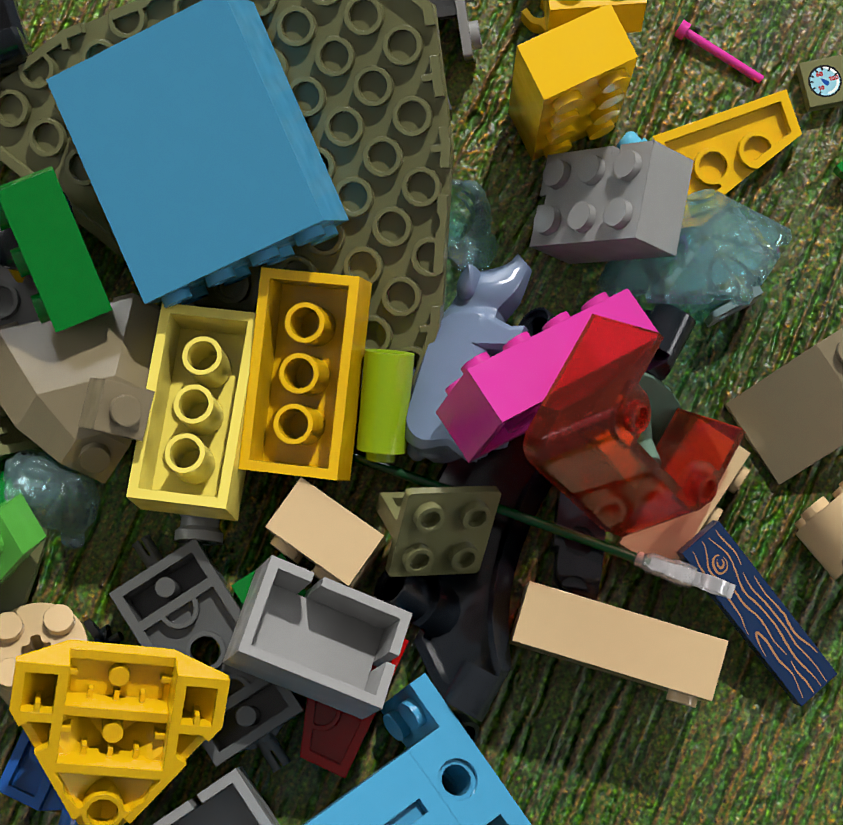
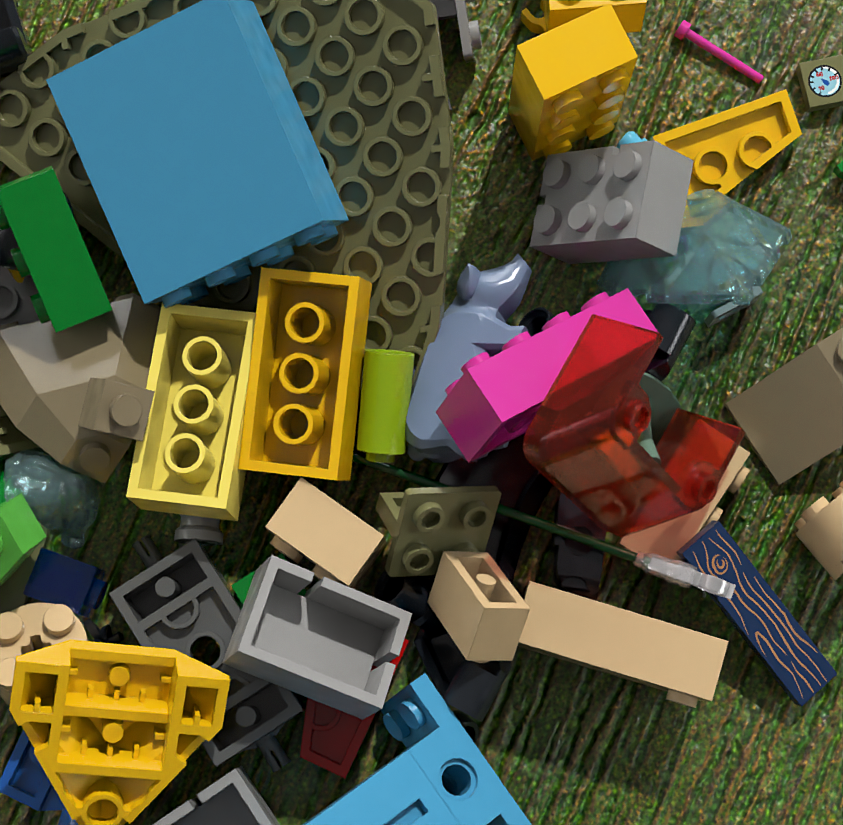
clear light blue hair [447,179,500,271] -> none
none -> clear blue brick [23,547,108,617]
none -> tan brick [427,551,530,663]

